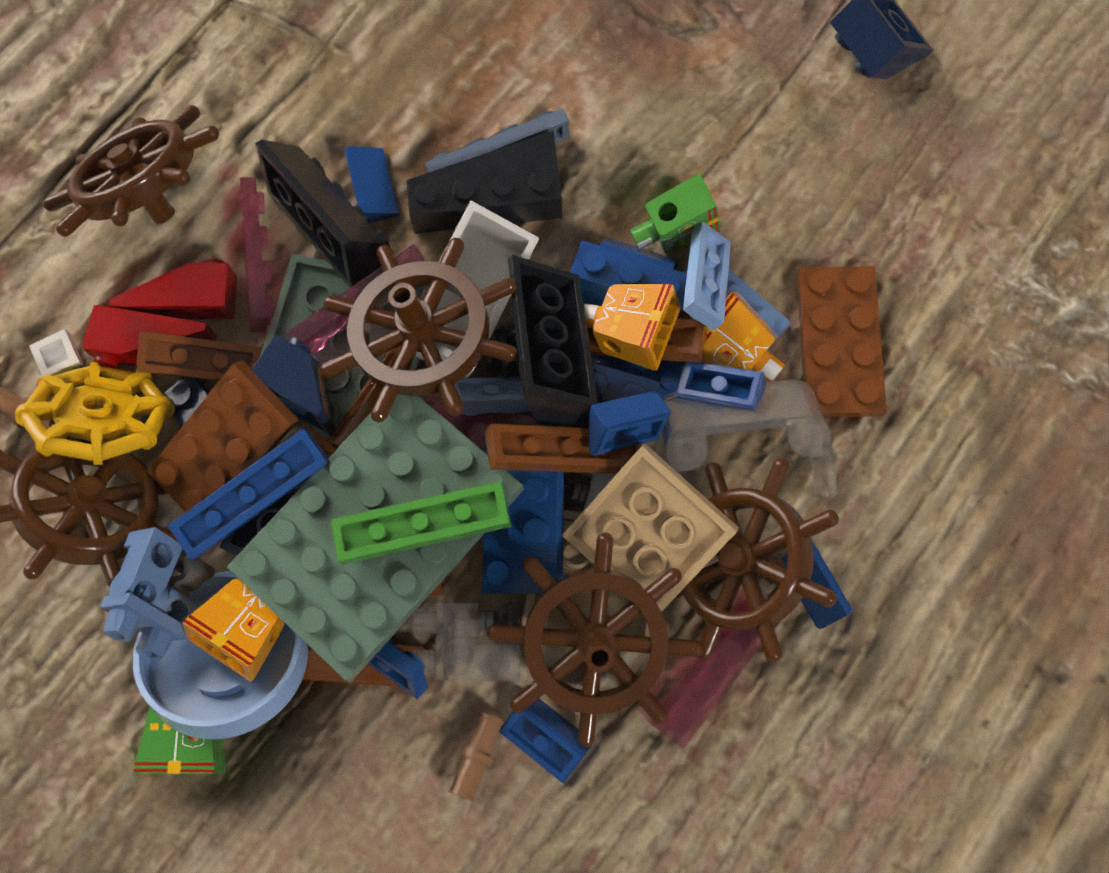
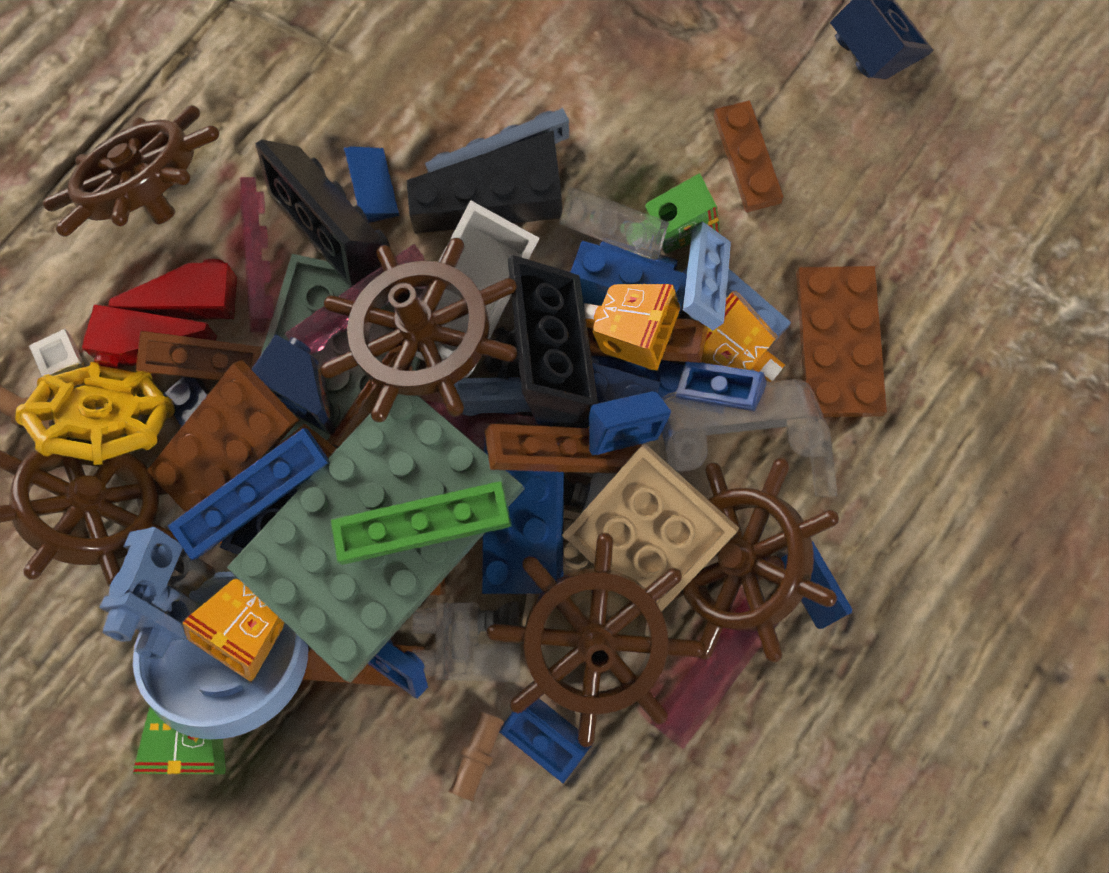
none -> clear plate [559,187,669,260]
none -> dark orange plate [713,100,784,213]

